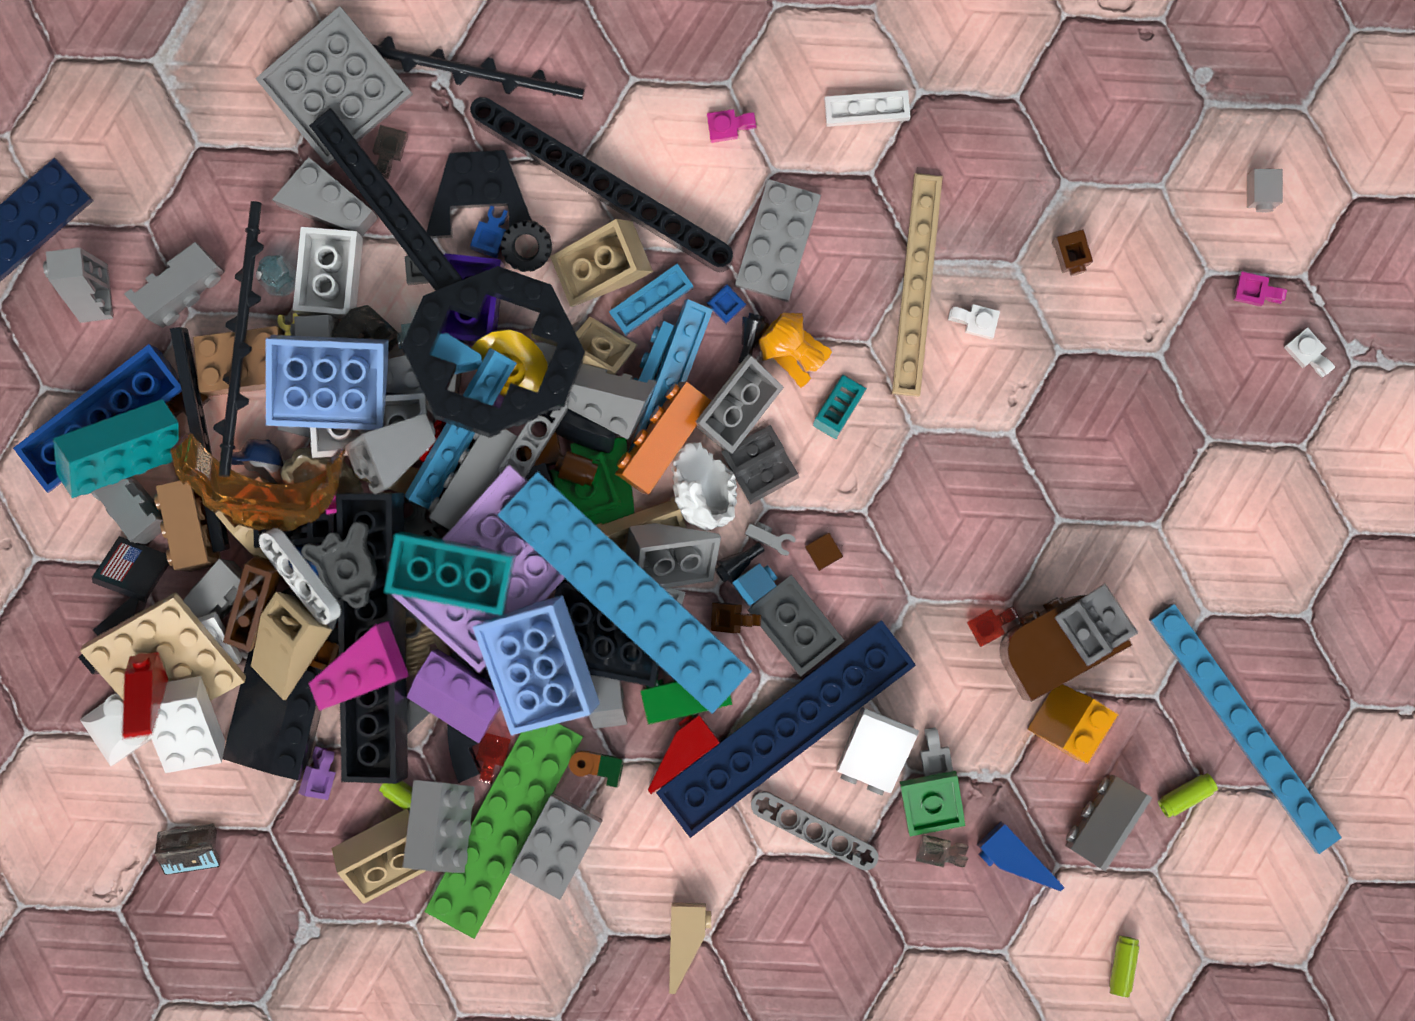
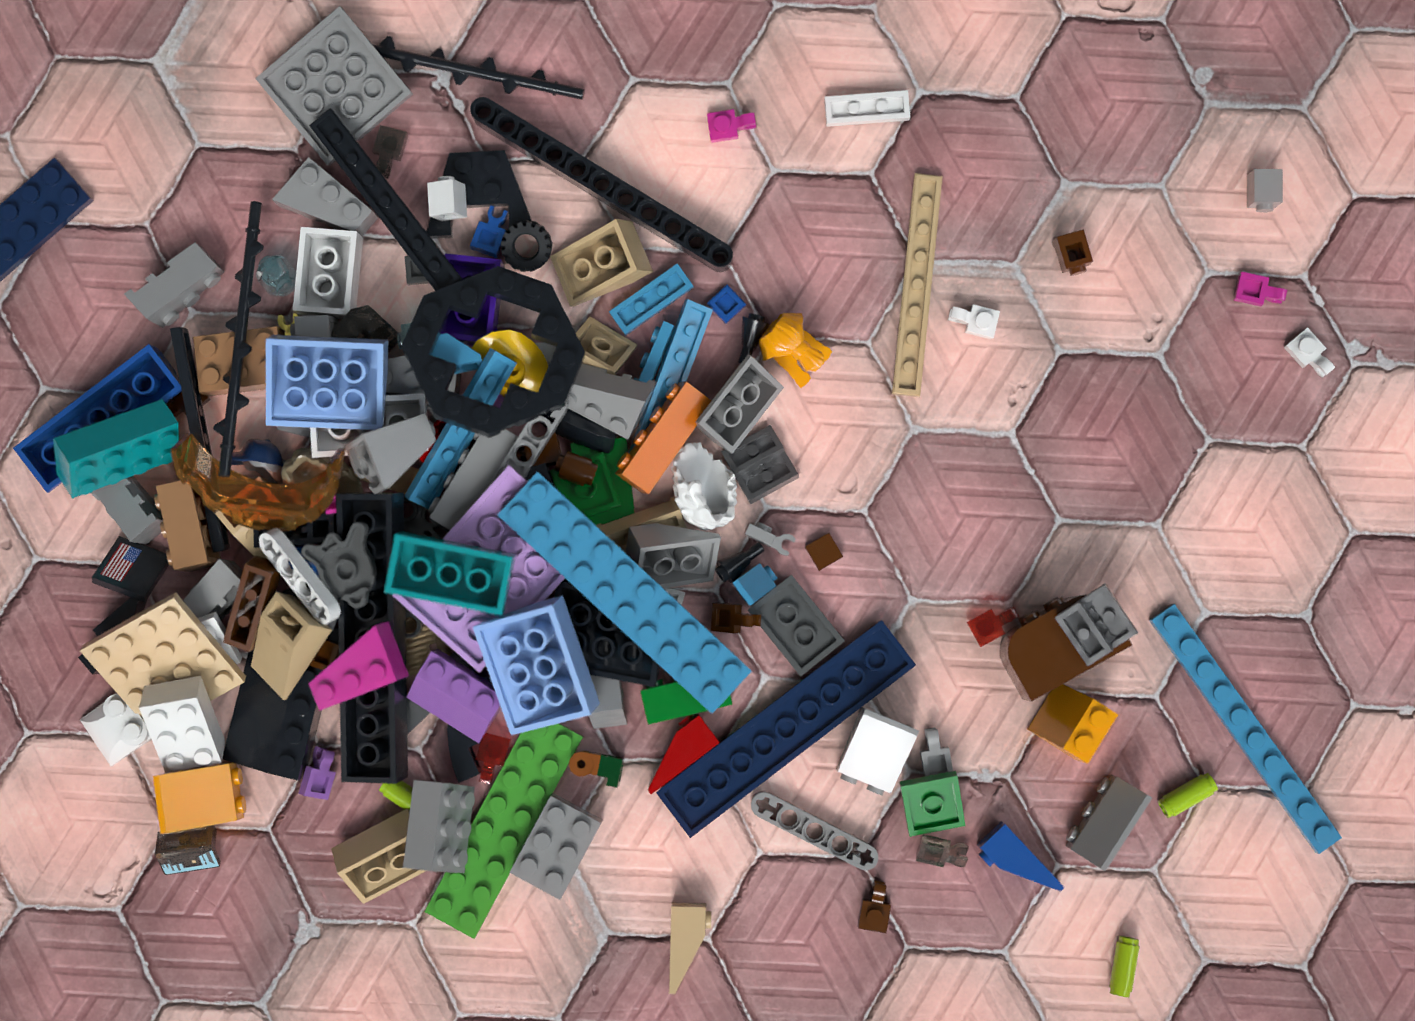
light grey wedge [43,248,113,323] -> none
red slope [122,652,168,739] -> none
light grey plate [735,179,821,302] -> none
teal slope [813,375,867,439] -> none
none -> light orange slope [153,762,246,834]
none -> white brick [427,176,467,221]
none -> reddish brown plate [857,880,891,933]

